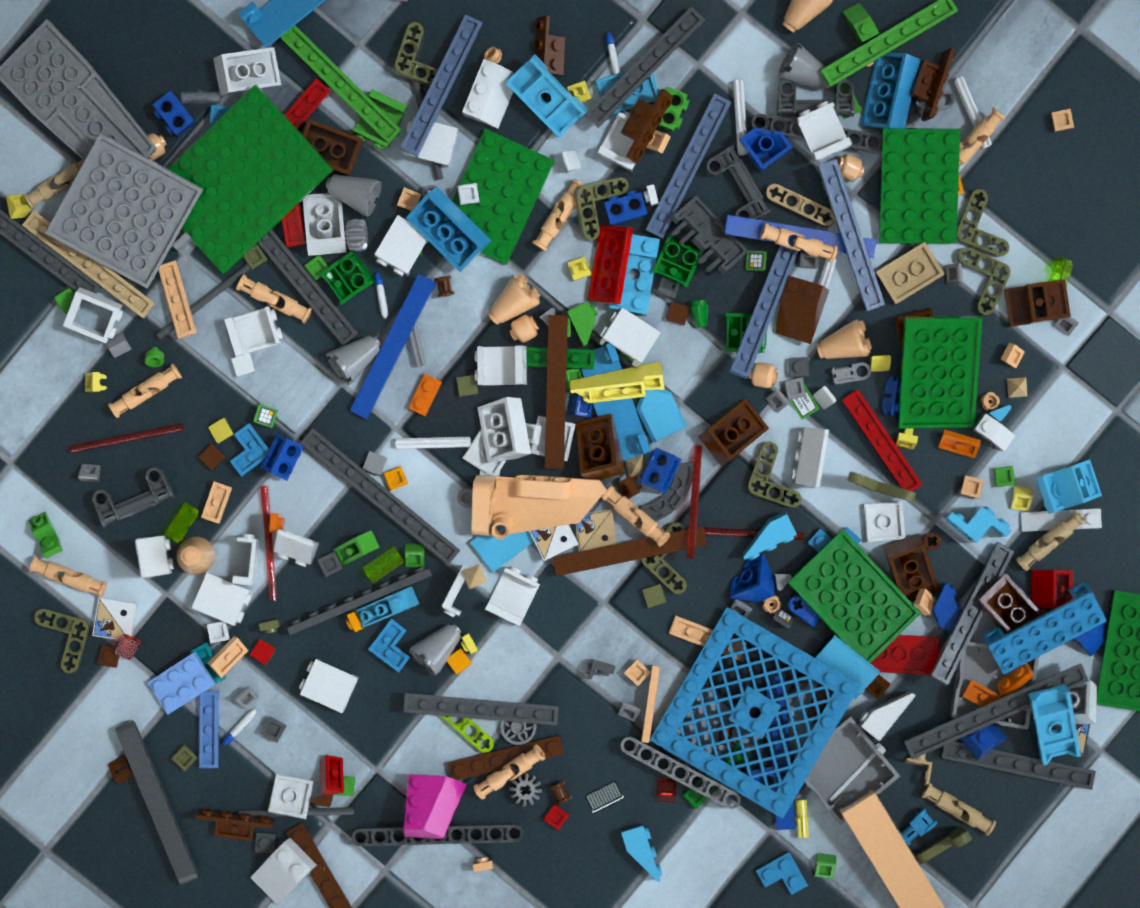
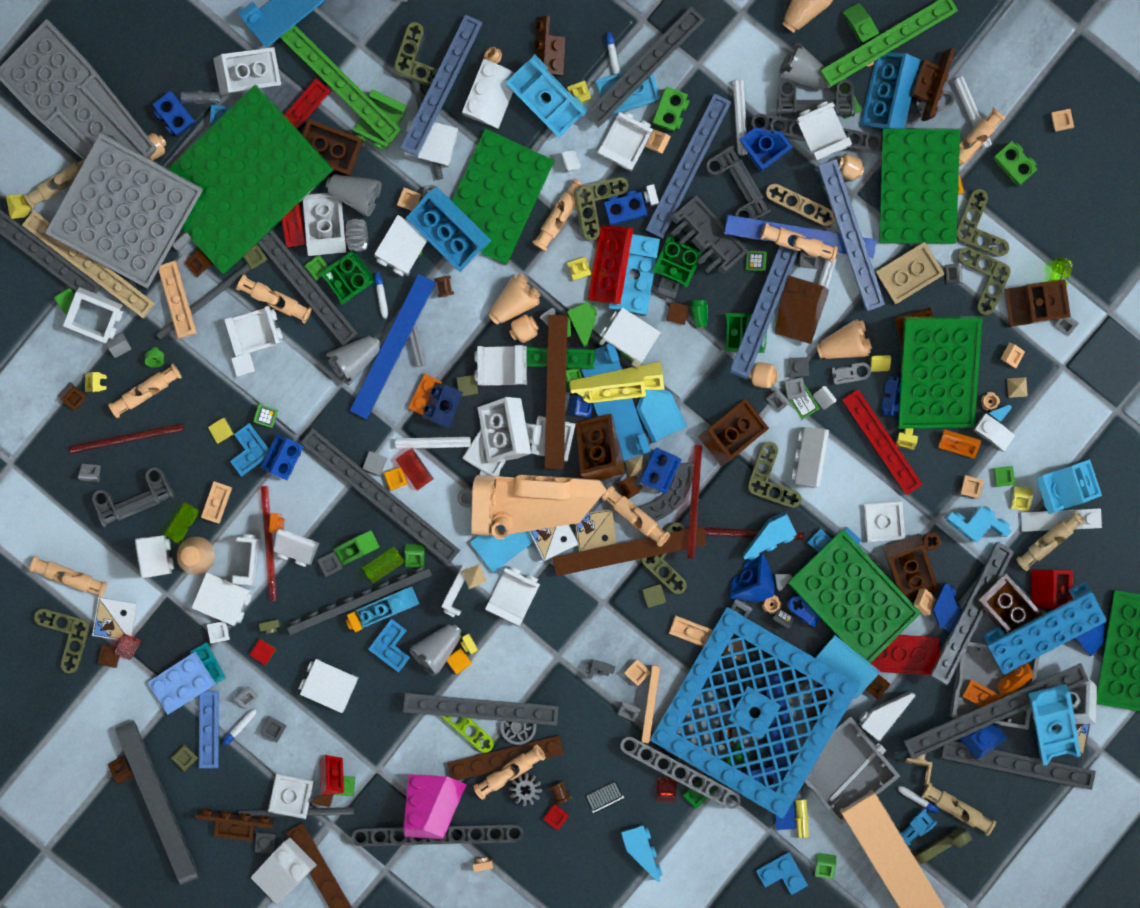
bright green slope [28,512,63,559] -> none
reddish brown tile [199,443,226,471] -> none
light nougat plate [208,636,248,678] -> none
white tile [458,183,479,205] -> none
reddish brown bracket [620,89,673,164] -> none
olive beam [847,471,916,502] -> none
none -> reddish brown slope [58,382,87,411]
none -> reddish brown slope [185,249,213,277]
none -> clear red plate [395,448,434,491]
none -> dark blue brick [422,382,463,428]
none -> white piece [898,786,939,813]
none -> bright green brick [992,141,1038,186]

